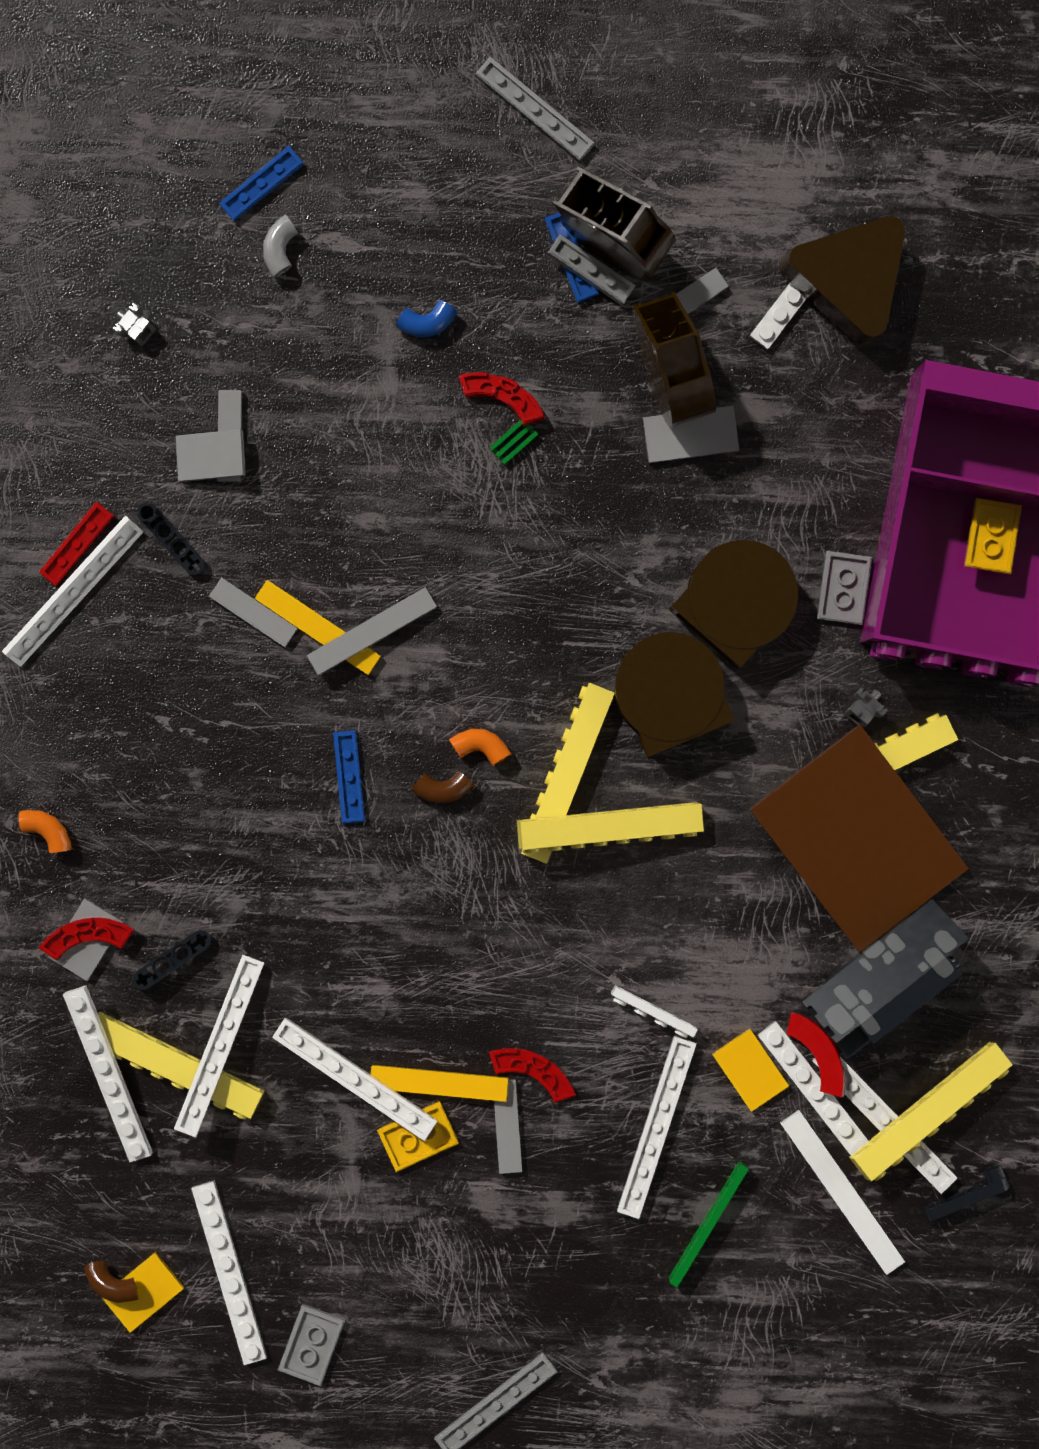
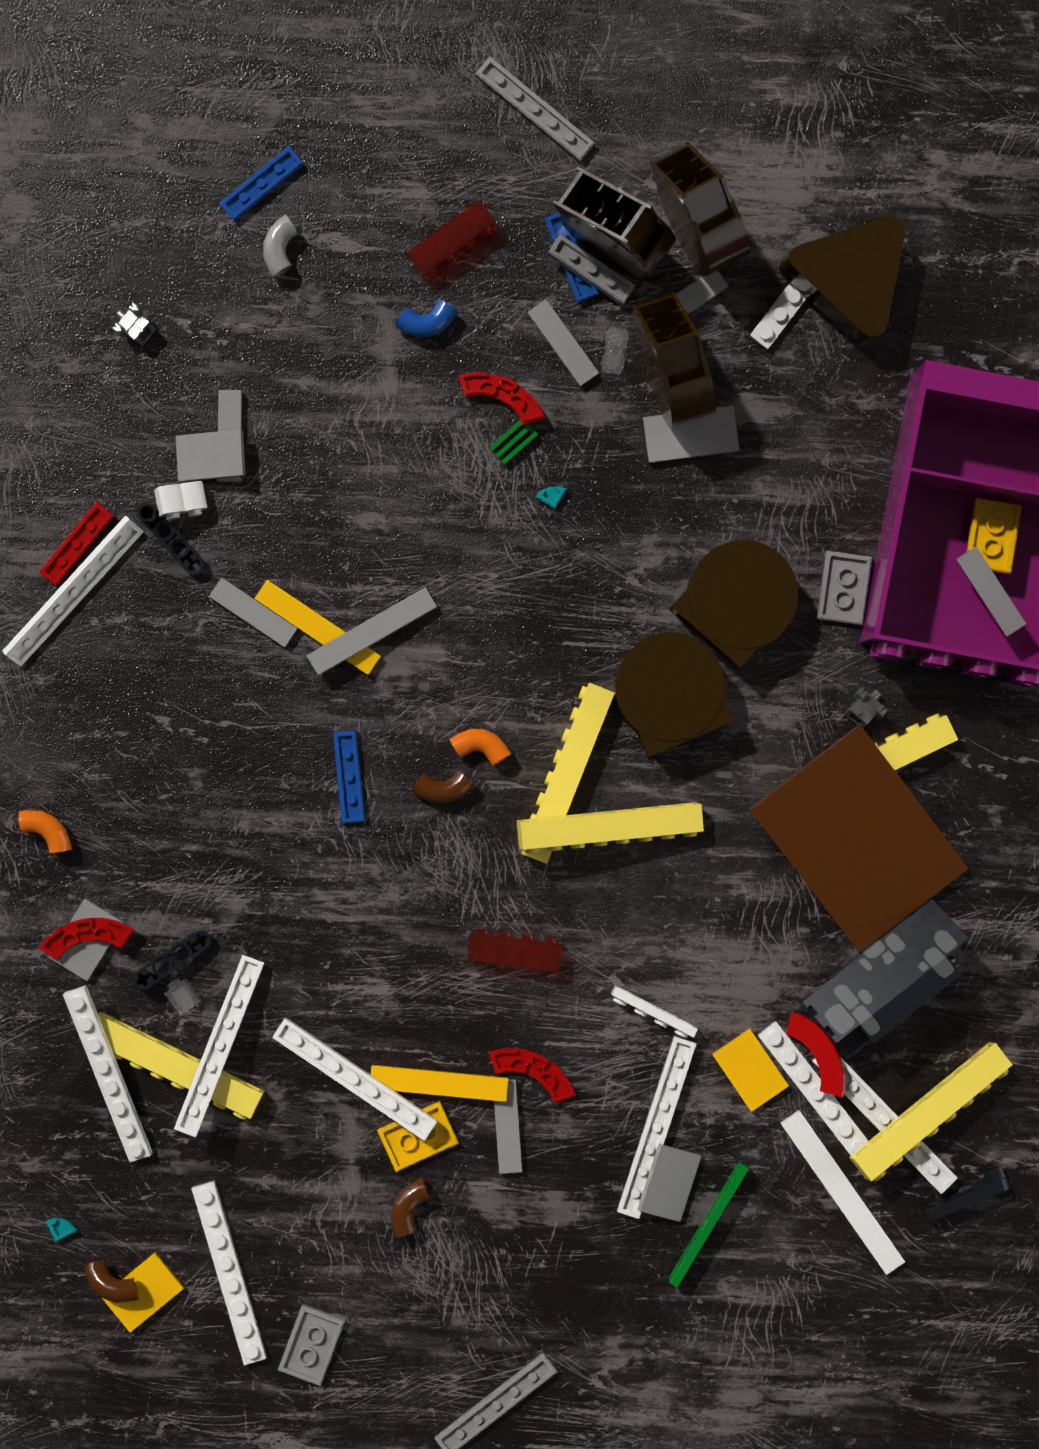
none -> teal tile [46,1218,77,1242]
none -> white brick [154,481,207,520]
none -> clear brick [164,978,202,1016]
none -> reddish brown cylinder [390,1178,430,1238]
none -> clear red brick [406,199,496,279]
none -> clear red brick [467,928,562,972]
none -> light grey tile [527,299,599,387]
none -> teal tile [536,486,567,509]
none -> clear brick [601,327,628,379]
none -> light grey tile [638,1144,701,1222]
none -> dark brown brick [649,141,750,276]
none -> light grey tile [955,547,1026,637]

